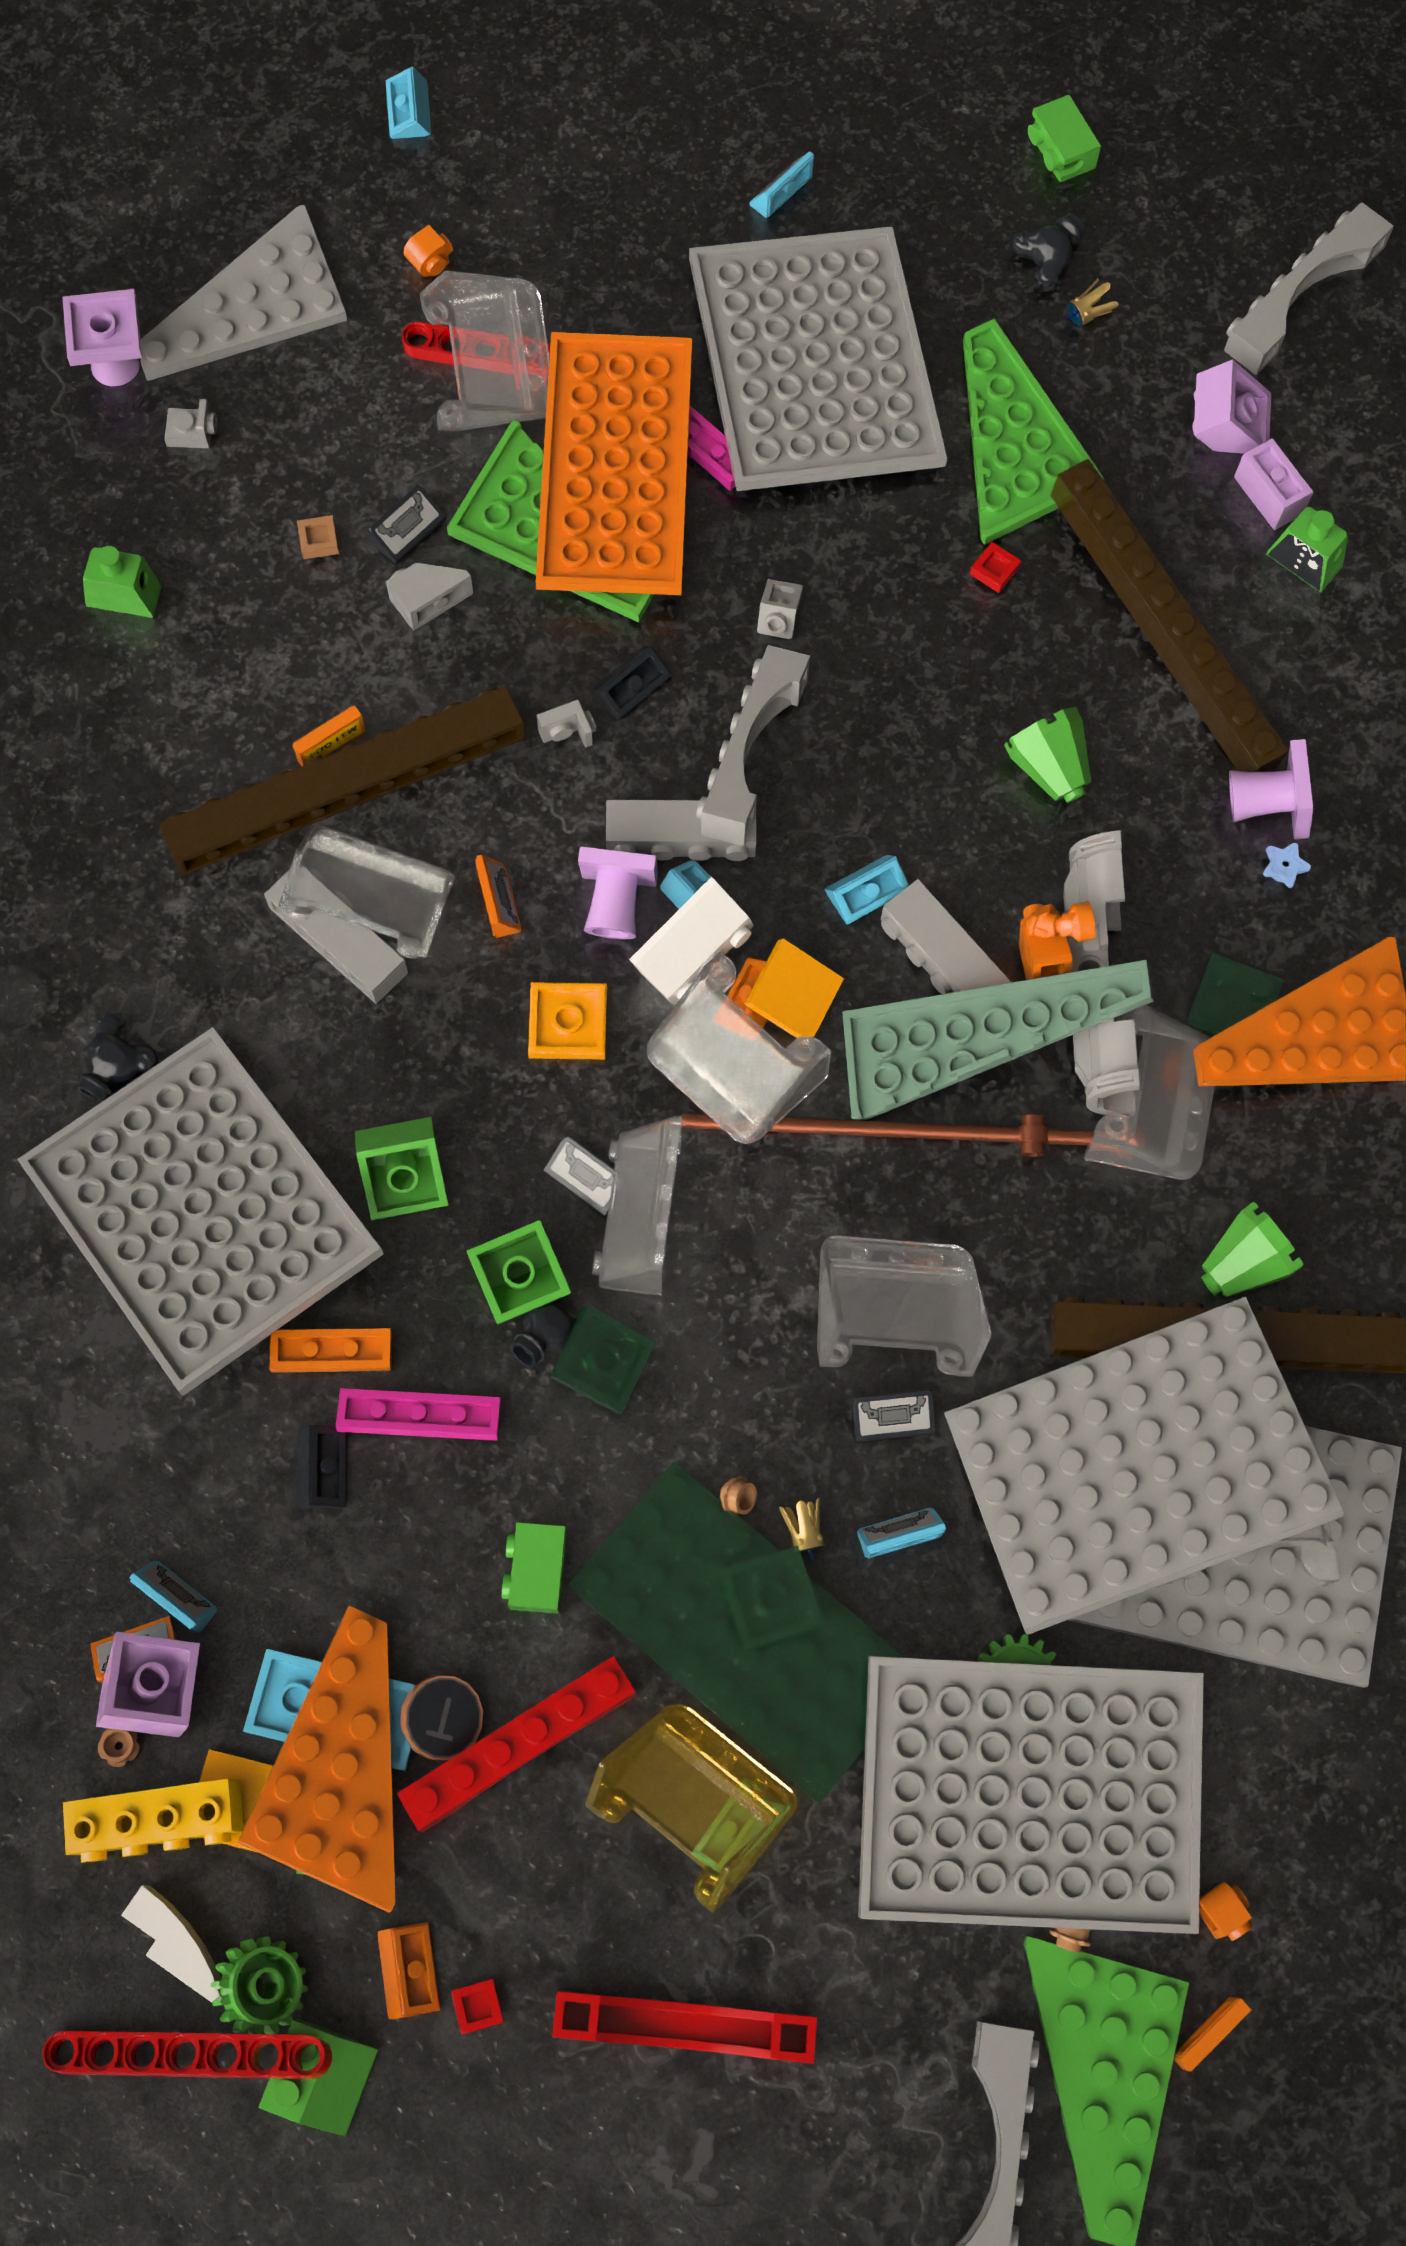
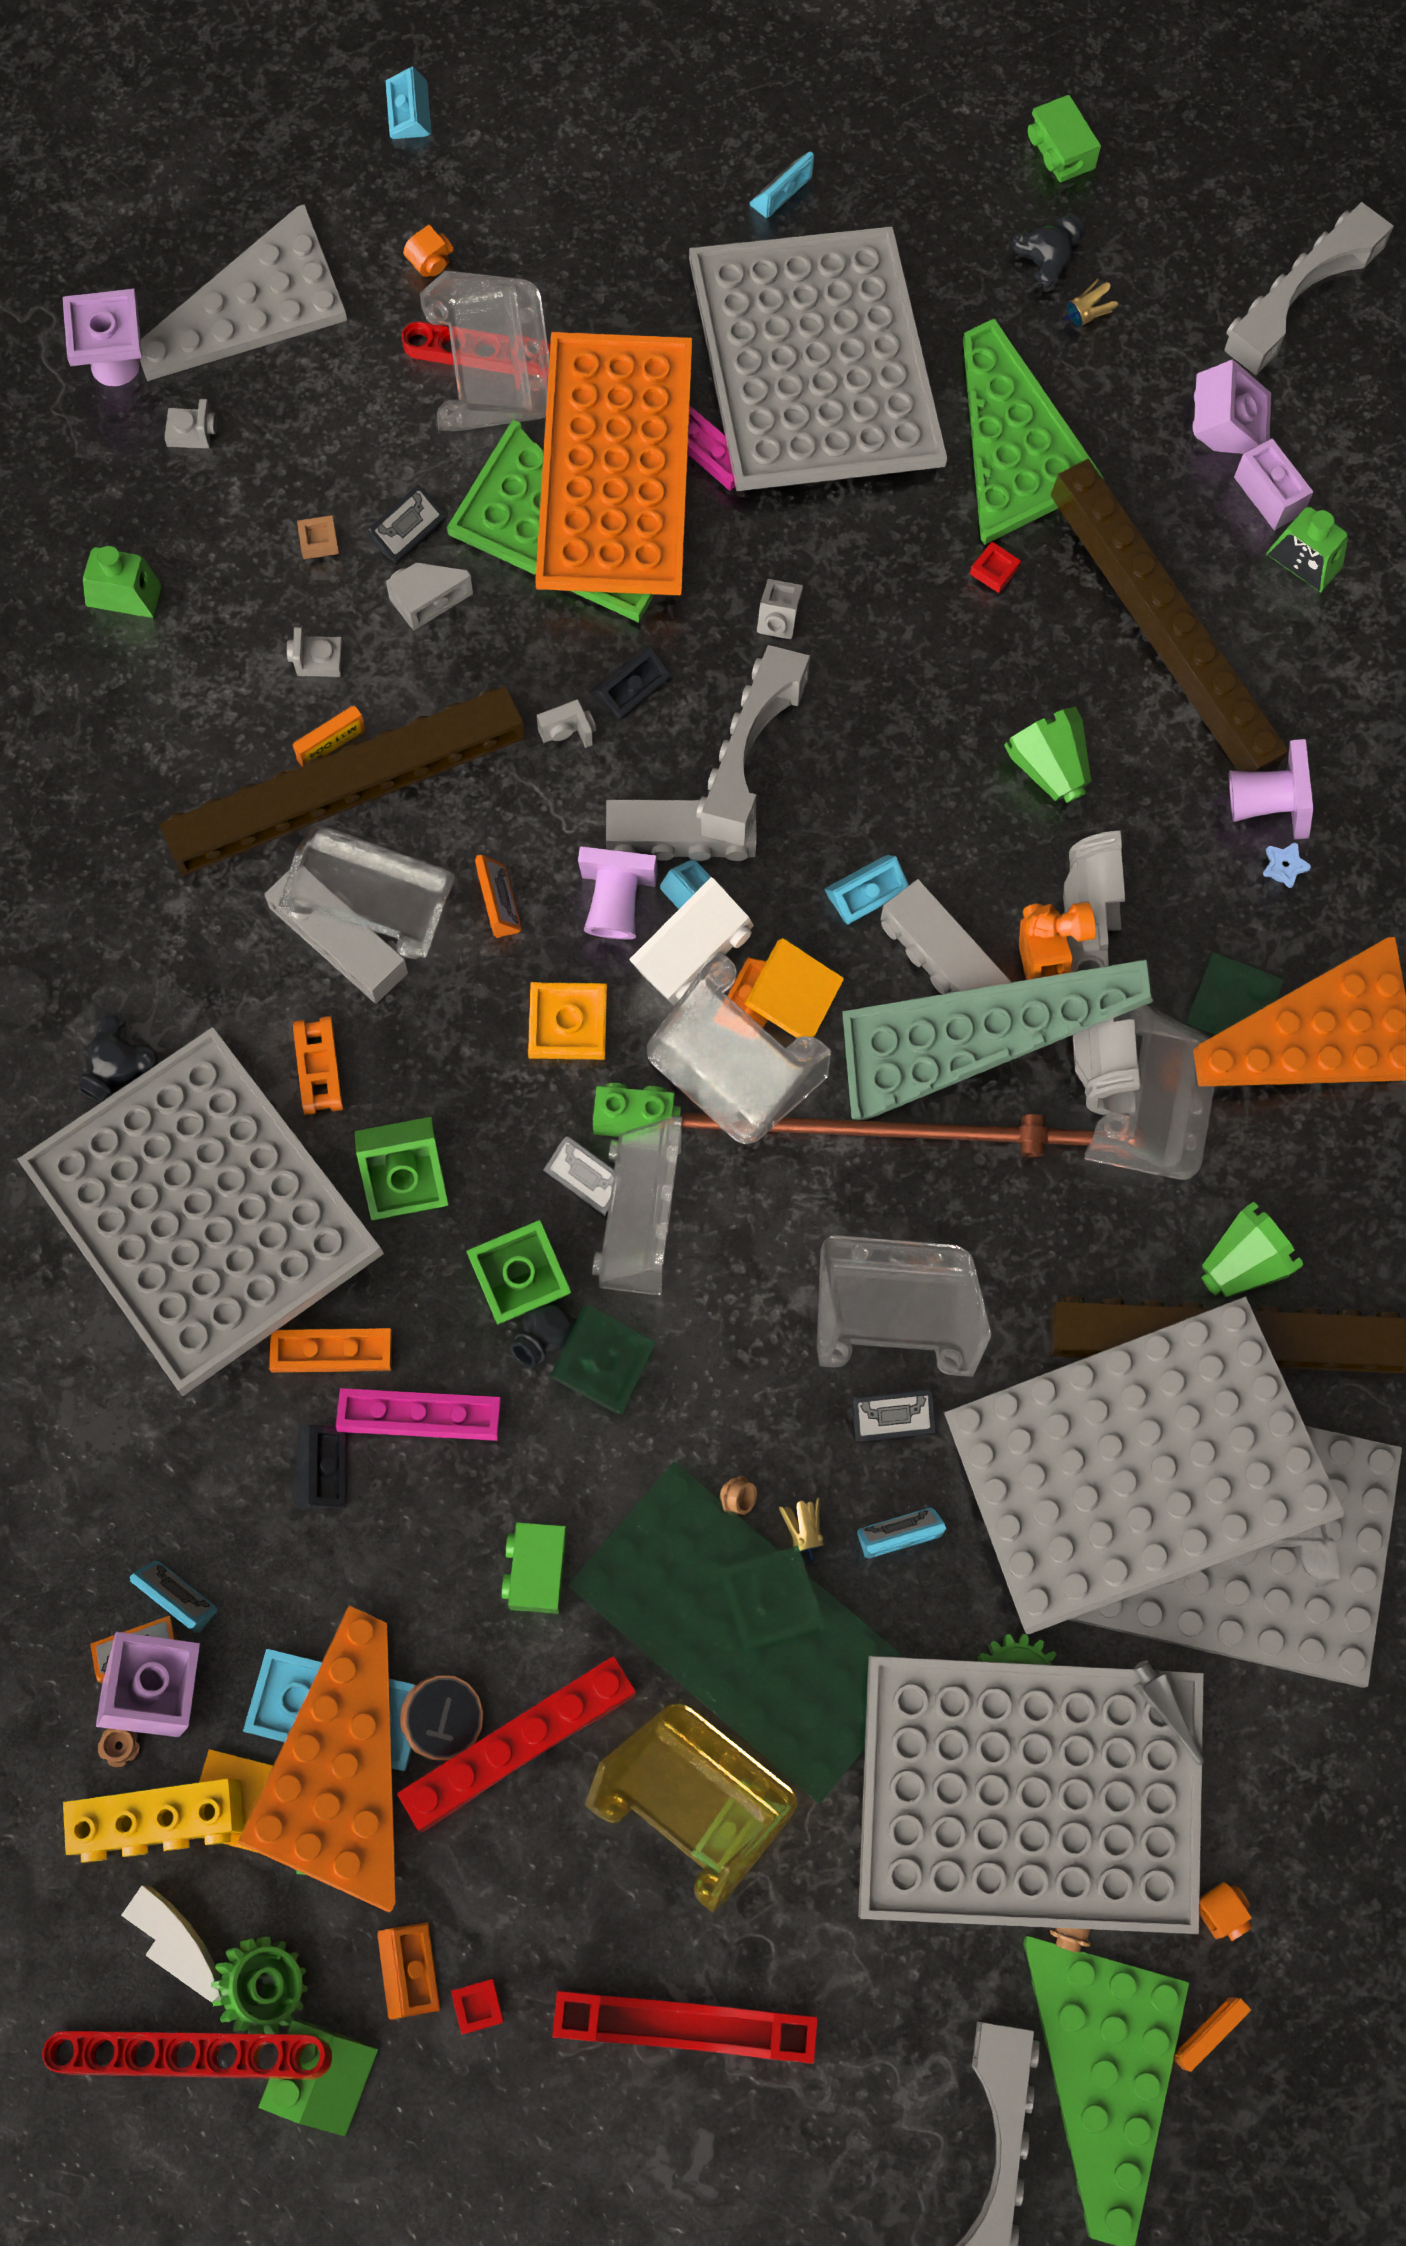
none -> light grey bracket [287,627,343,677]
none -> orange plate [293,1016,344,1116]
none -> bright green brick [593,1083,681,1141]
none -> dark grey piece [1133,1660,1204,1765]

